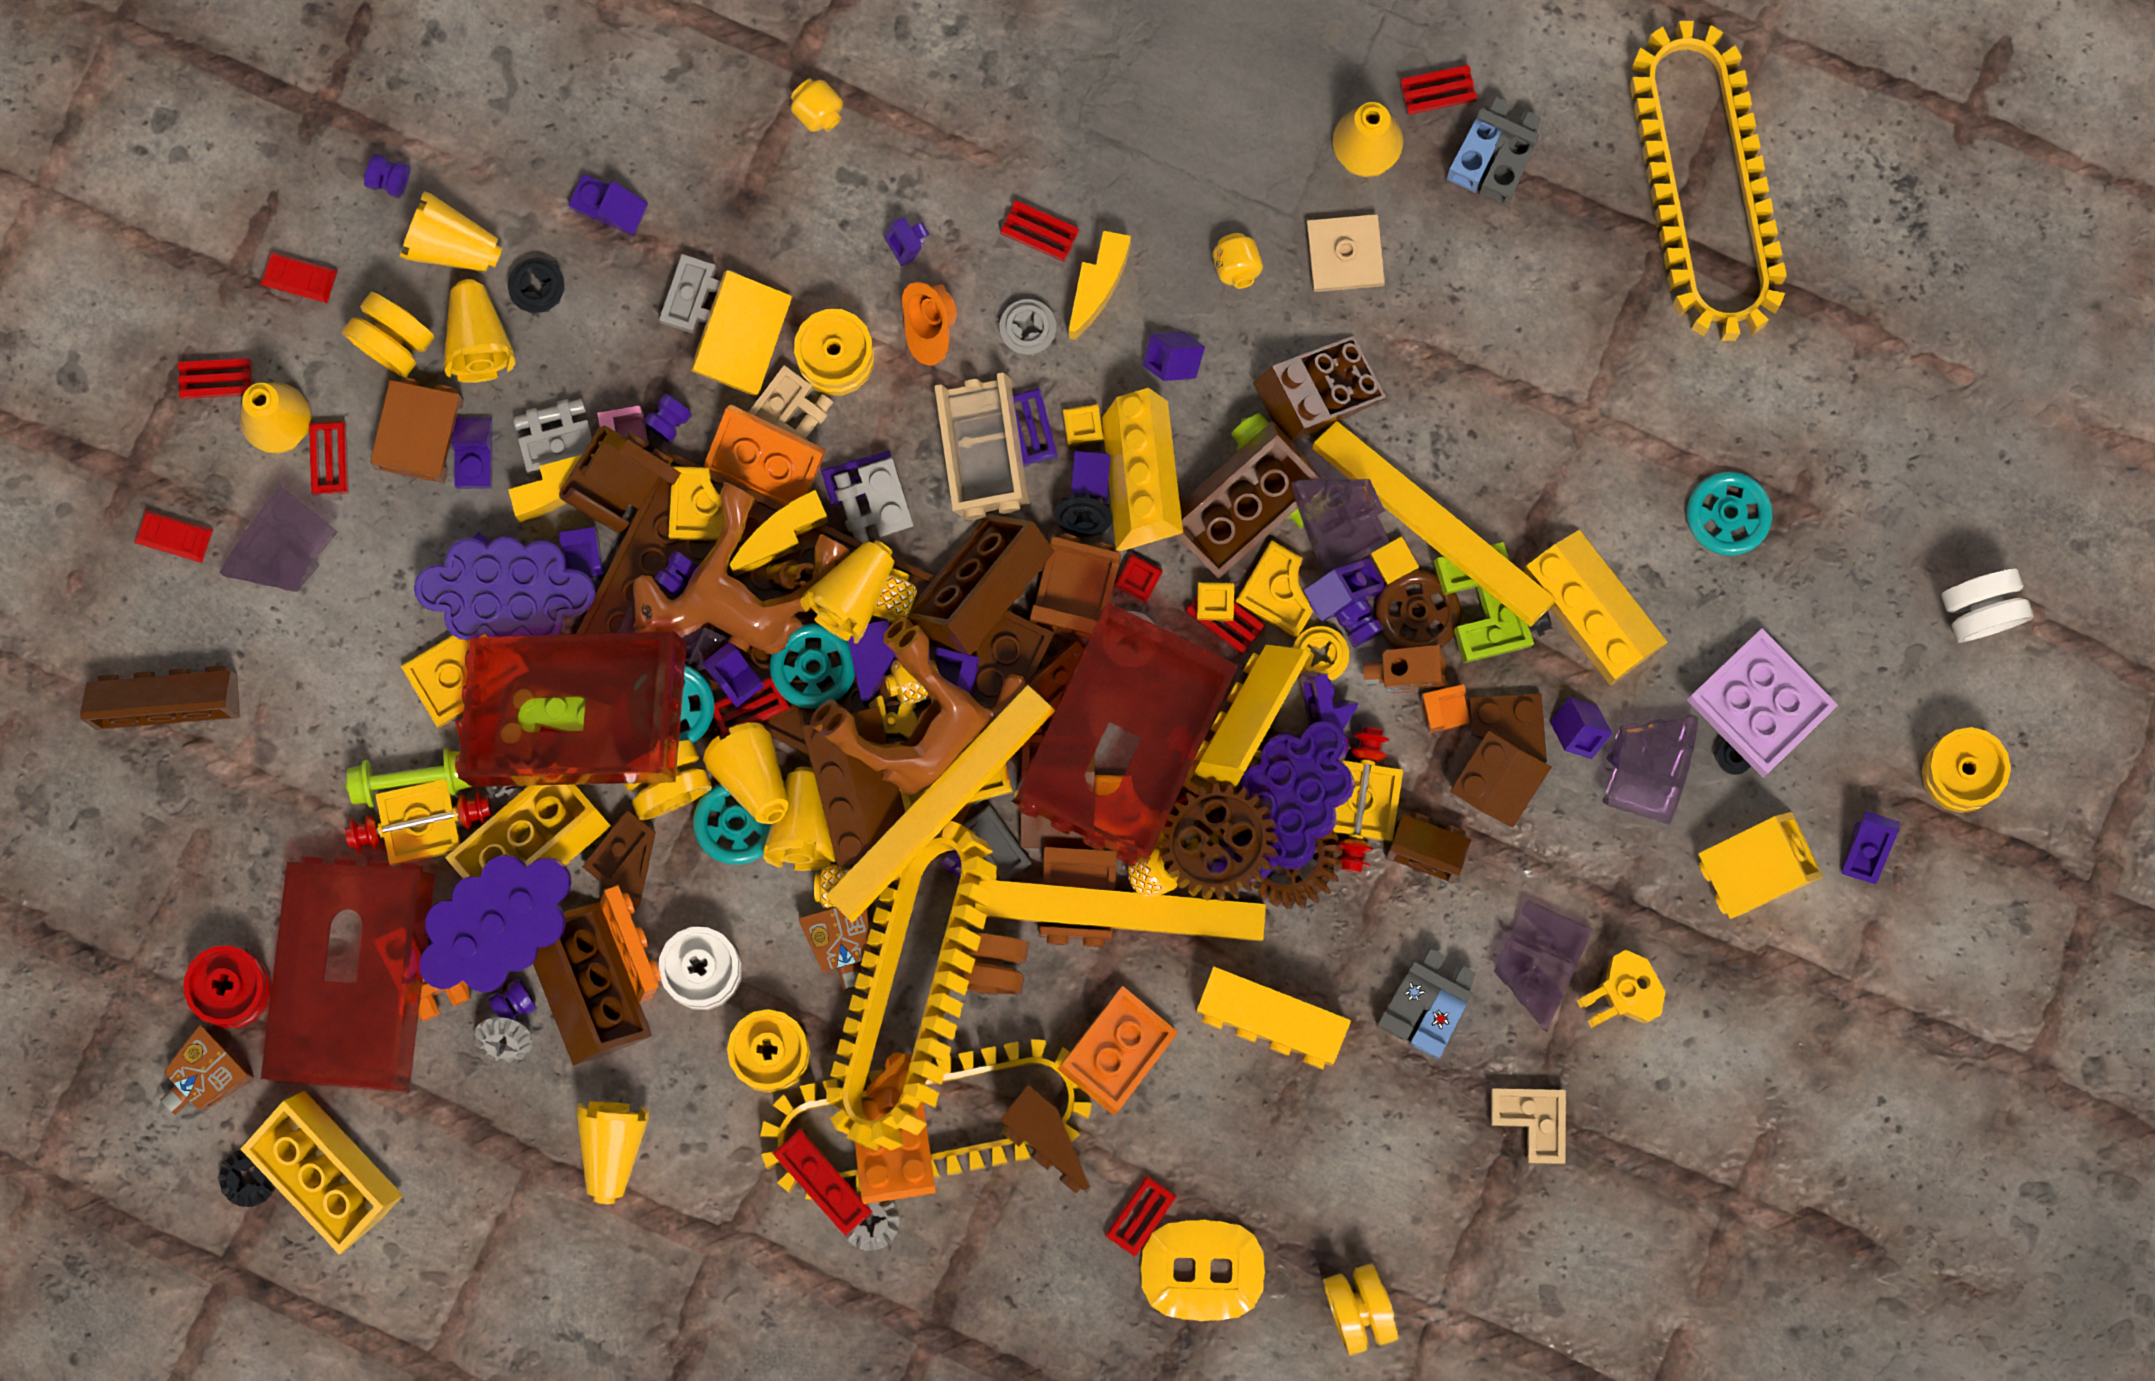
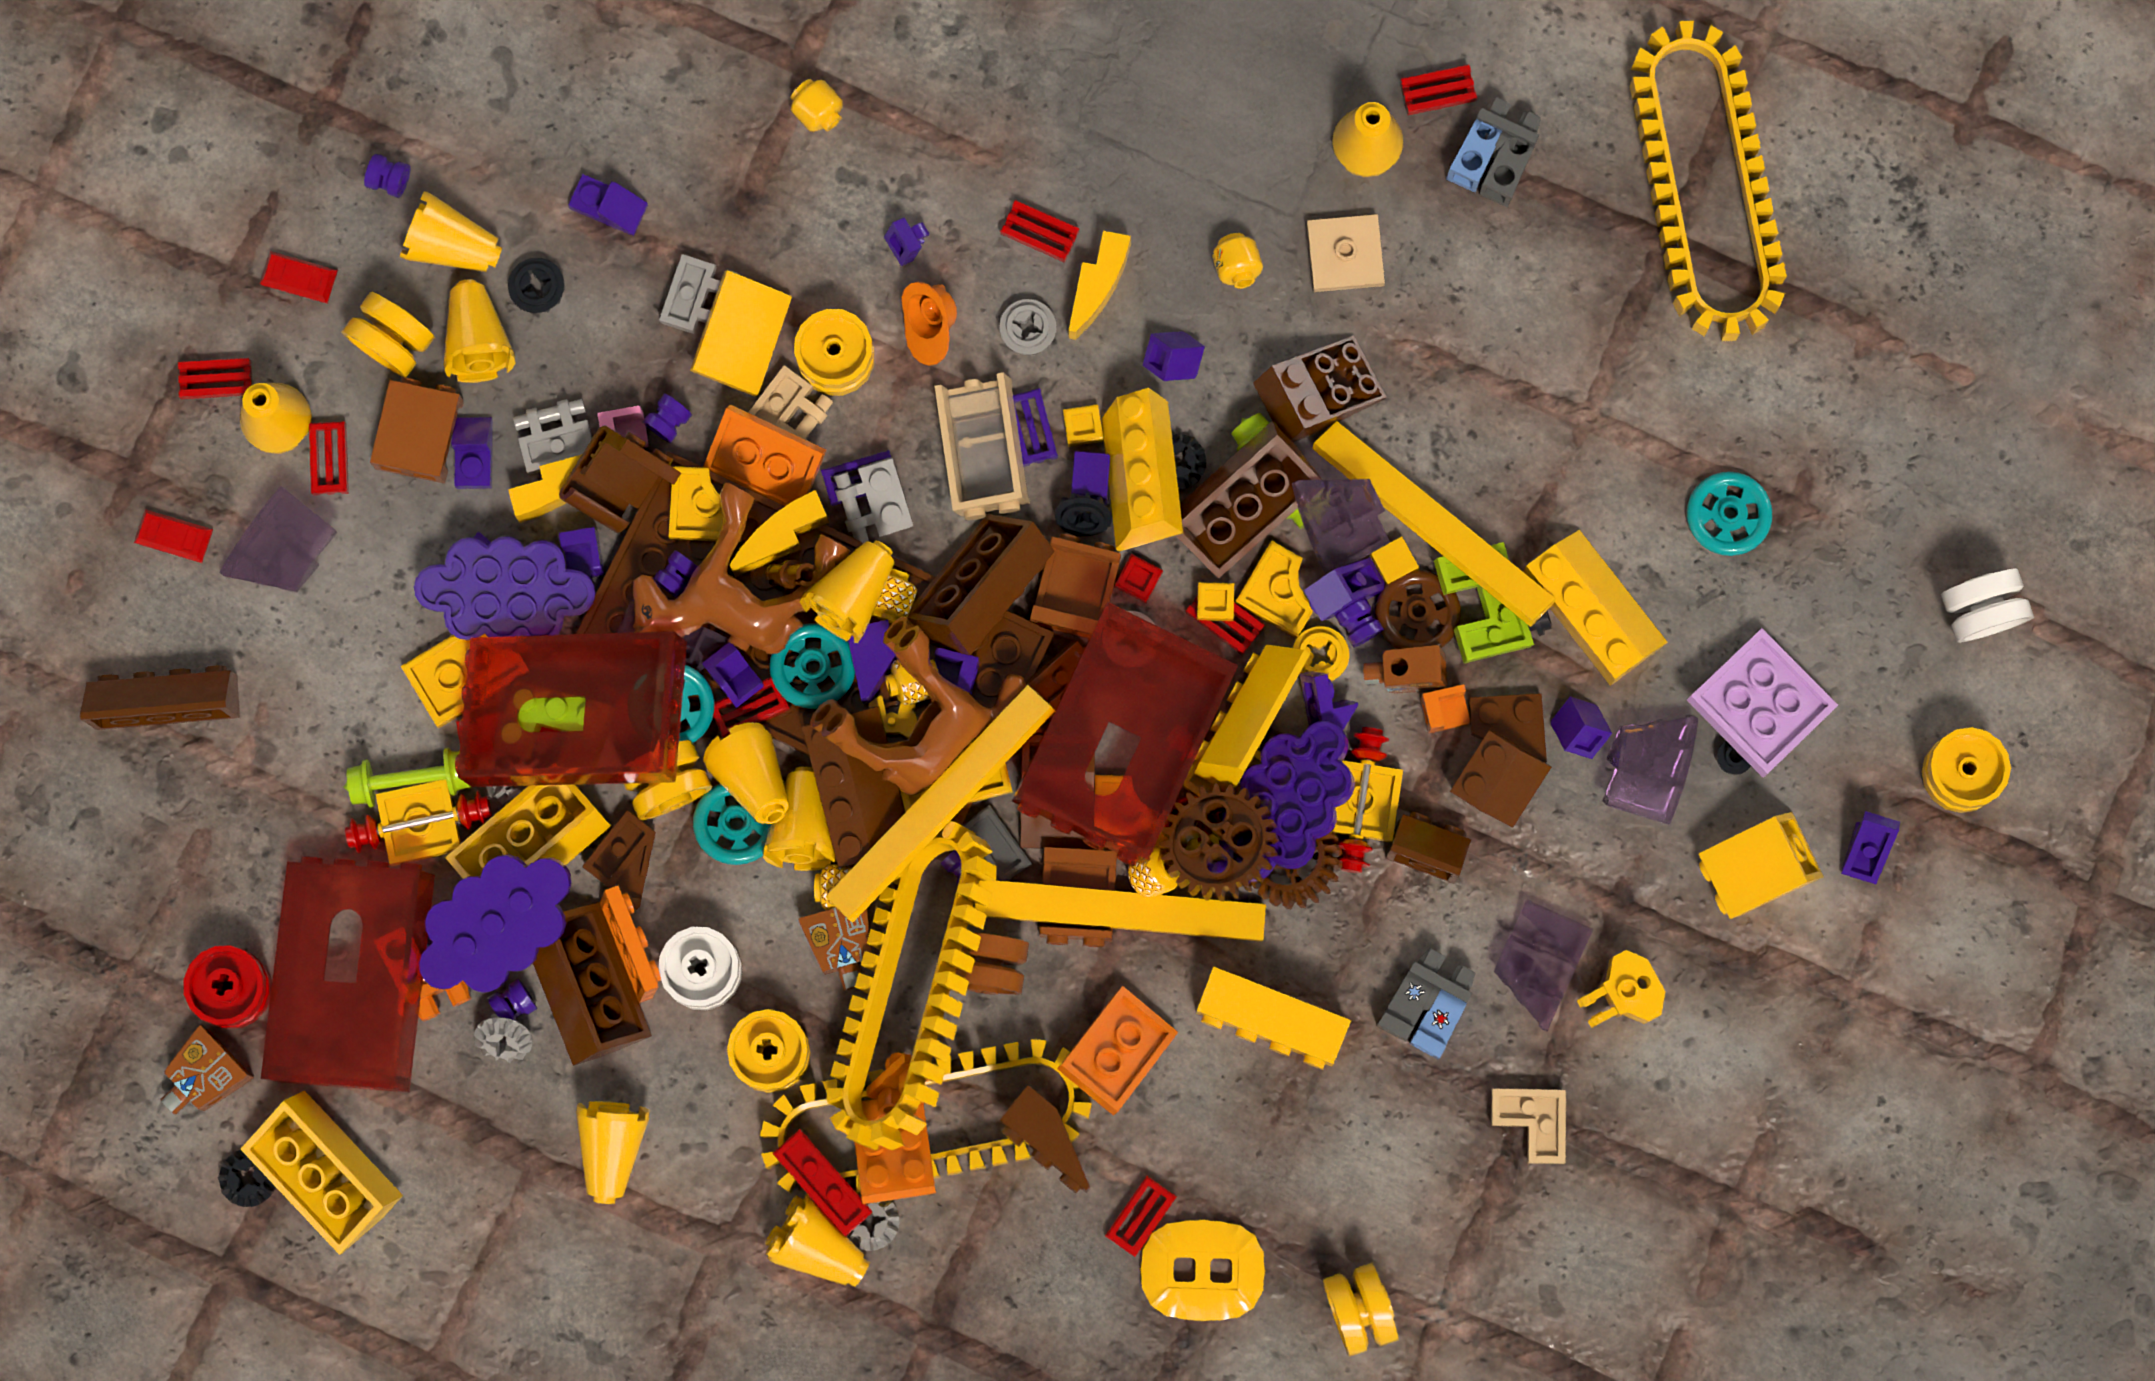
none -> yellow cone [765,1195,870,1287]
none -> black gear [1172,432,1206,490]

